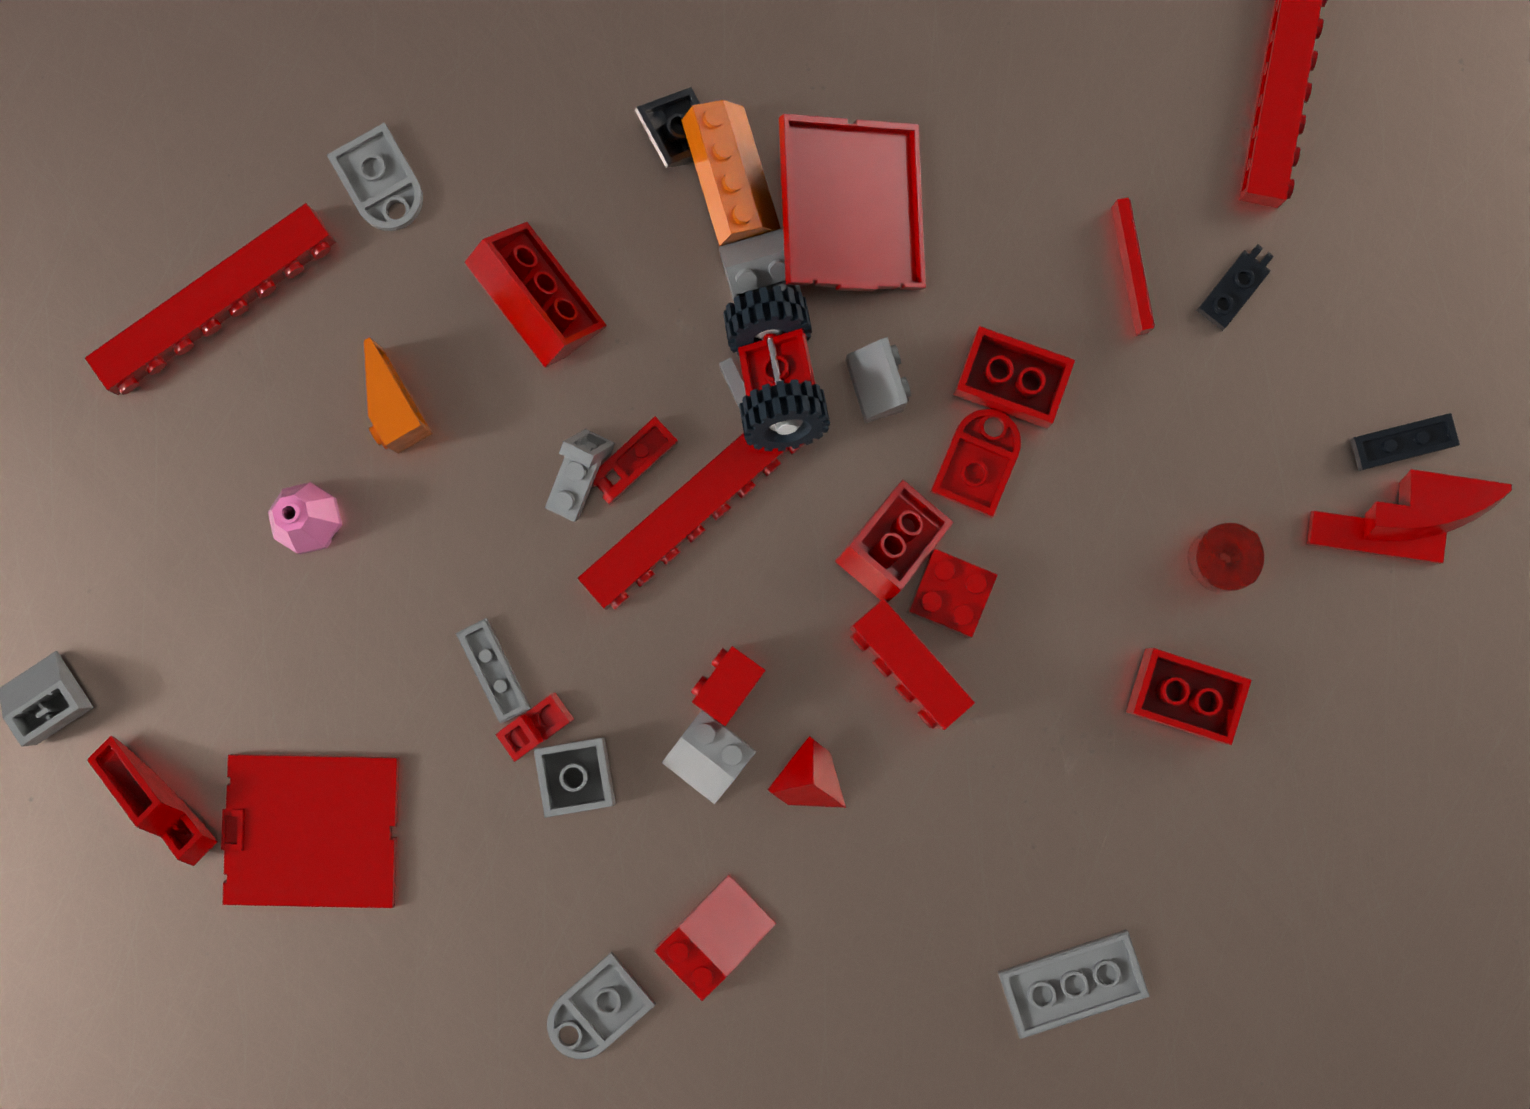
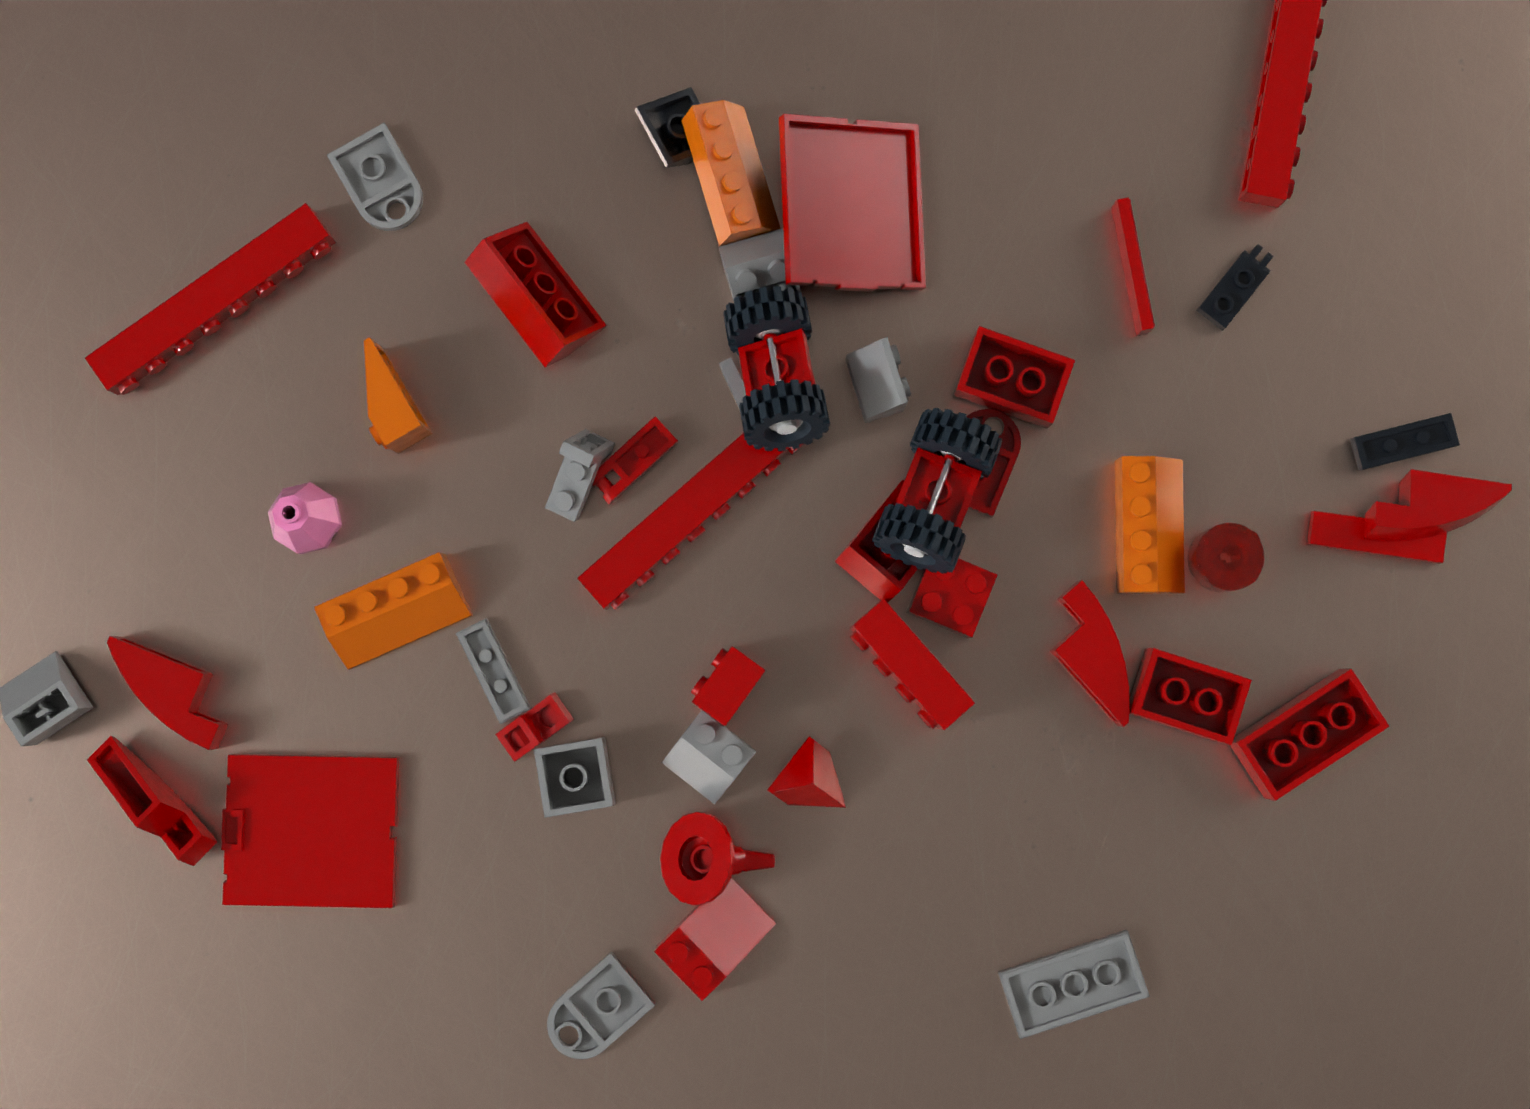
none -> red slope [107,636,228,750]
none -> orange slope [314,552,472,670]
none -> red piece [660,812,775,906]
none -> black plate [872,408,1002,574]
none -> red slope [1050,580,1130,727]
none -> orange slope [1115,456,1185,594]
none -> red brick [1230,668,1390,801]

